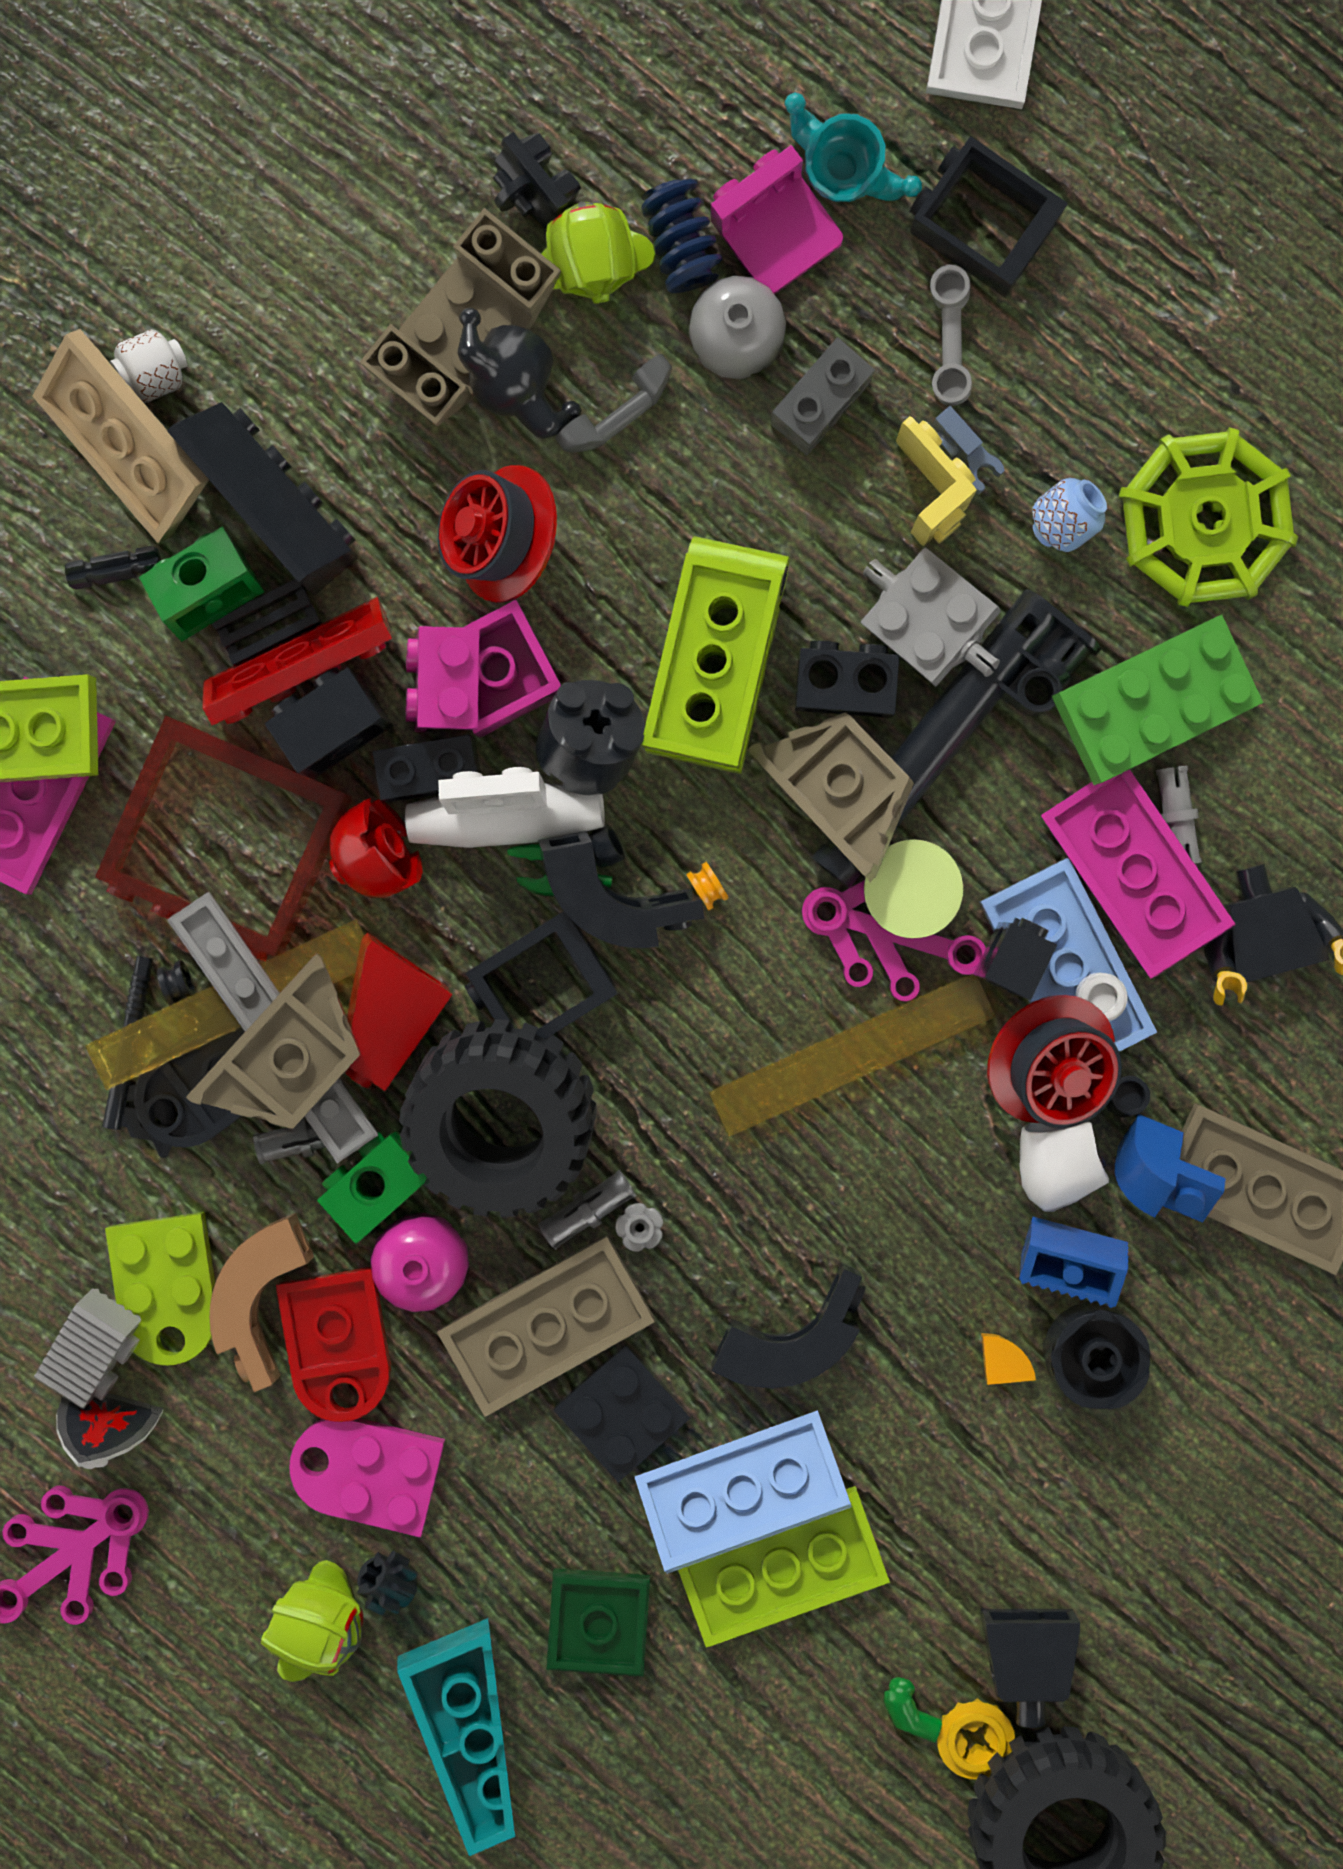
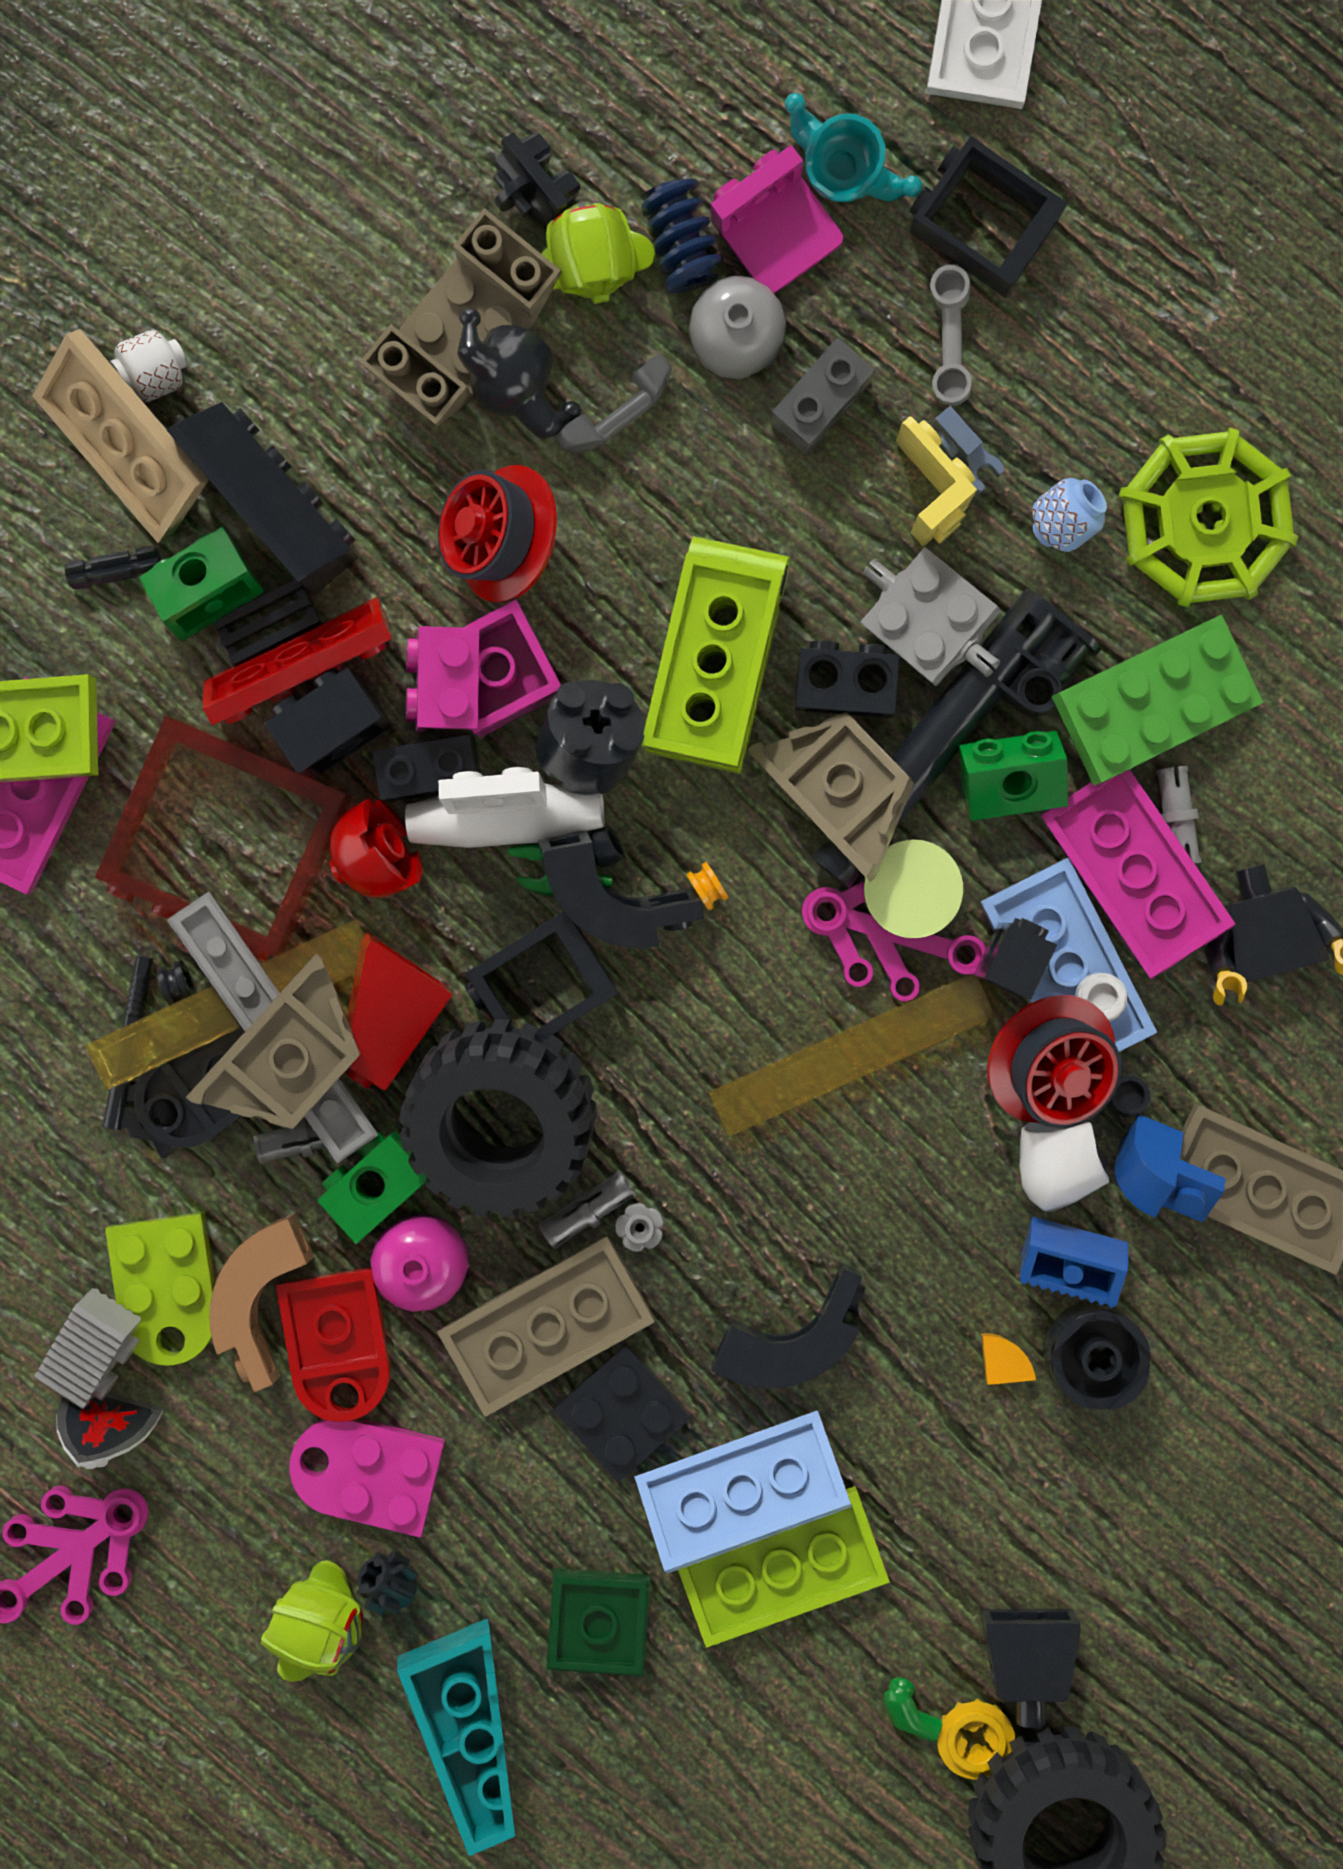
none -> green brick [959,731,1068,821]

